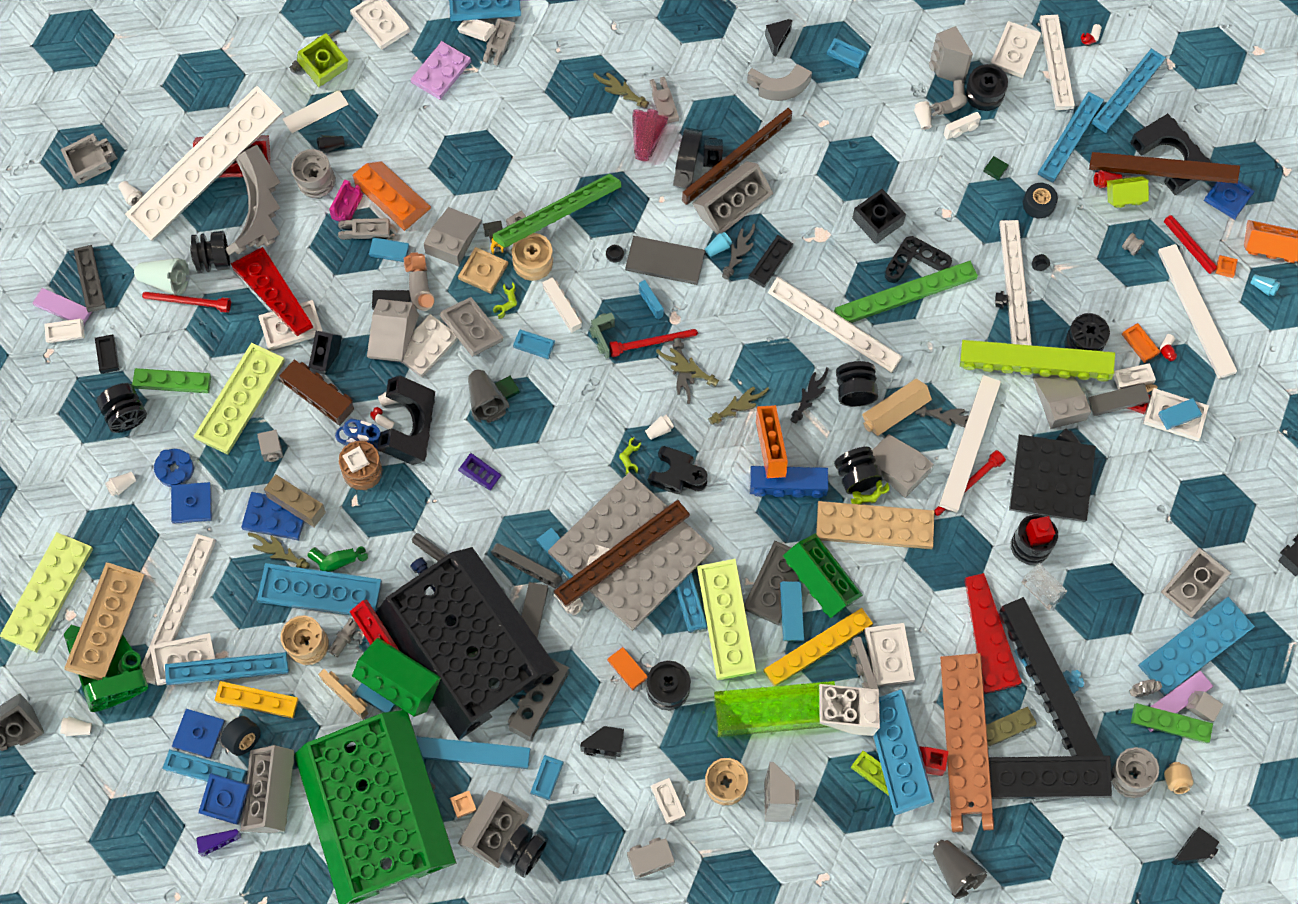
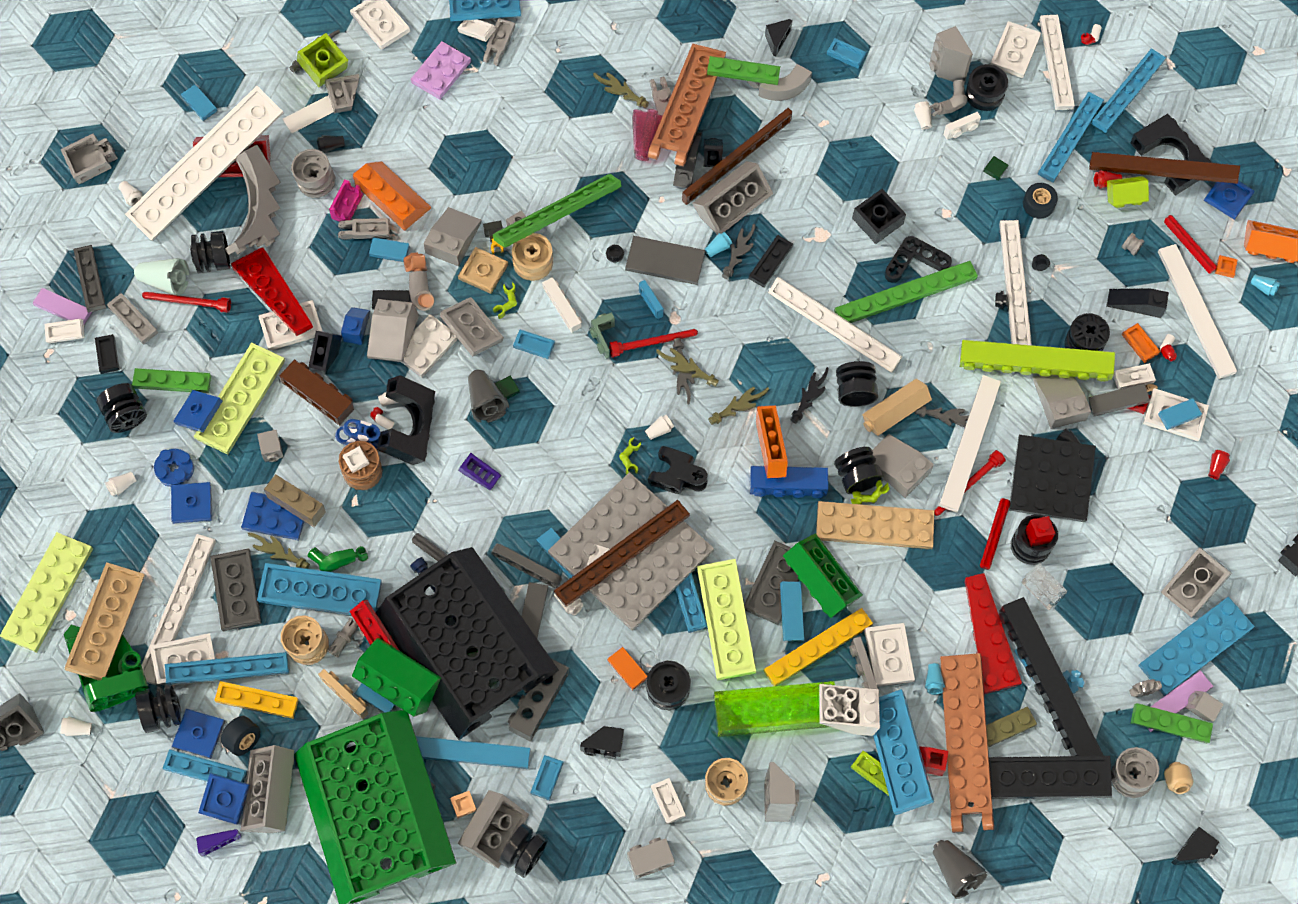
none -> light grey plate [107,293,158,345]
none -> black wheel [135,683,181,734]
none -> blue plate [173,390,223,432]
none -> dark azure tile [181,85,217,121]
none -> dark grey tile [210,548,262,631]
none -> light grey wing [325,74,359,113]
none -> blue slope [341,307,370,345]
none -> nougat hinge [648,43,726,167]
none -> bright green plate [707,56,781,85]
none -> medium azure cone [925,663,945,695]
none -> red axle [980,498,1010,570]
none -> black slope [1106,288,1169,318]
none -> red cone [1208,450,1230,480]

